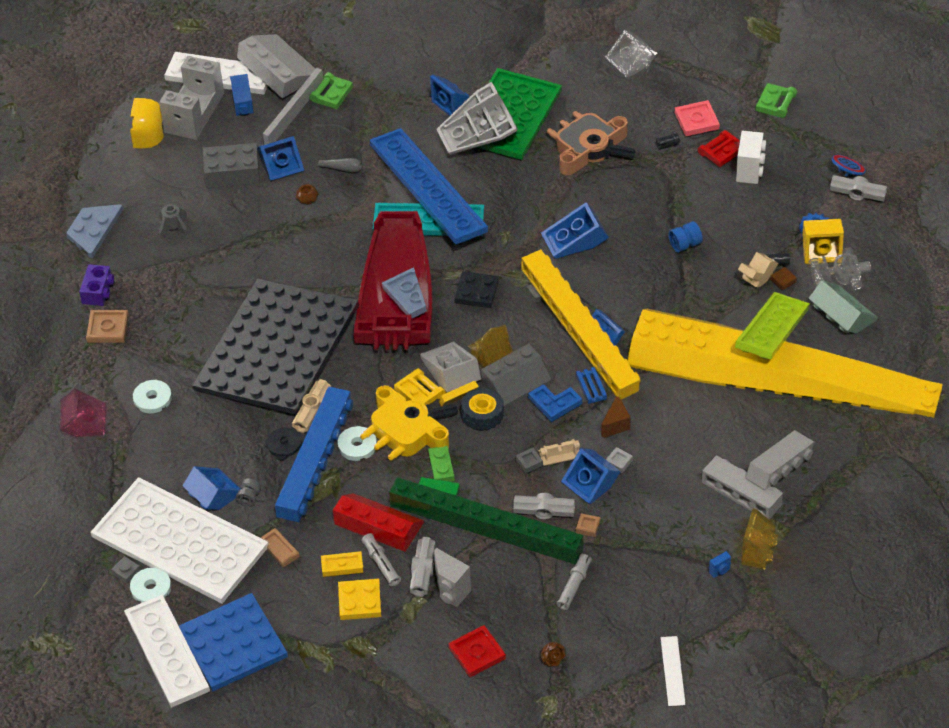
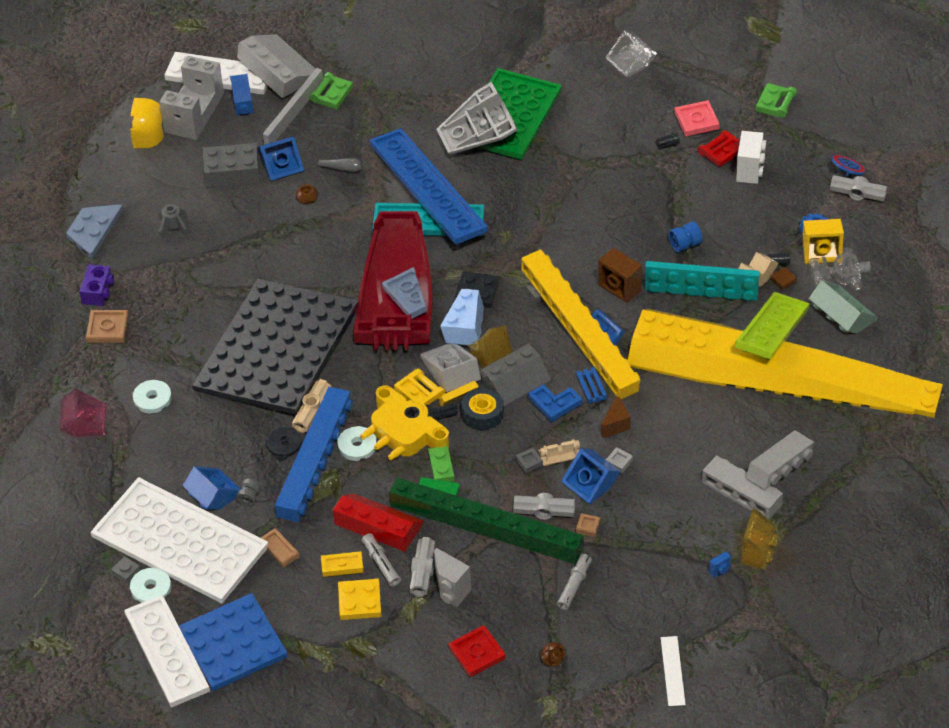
blue slope [430,75,469,116] -> none
blue slope [541,202,609,259] -> none
piece [547,111,636,175] -> none
none -> light blue wedge [441,289,484,346]
none -> reddish brown brick [598,248,642,303]
none -> teal plate [645,261,760,301]

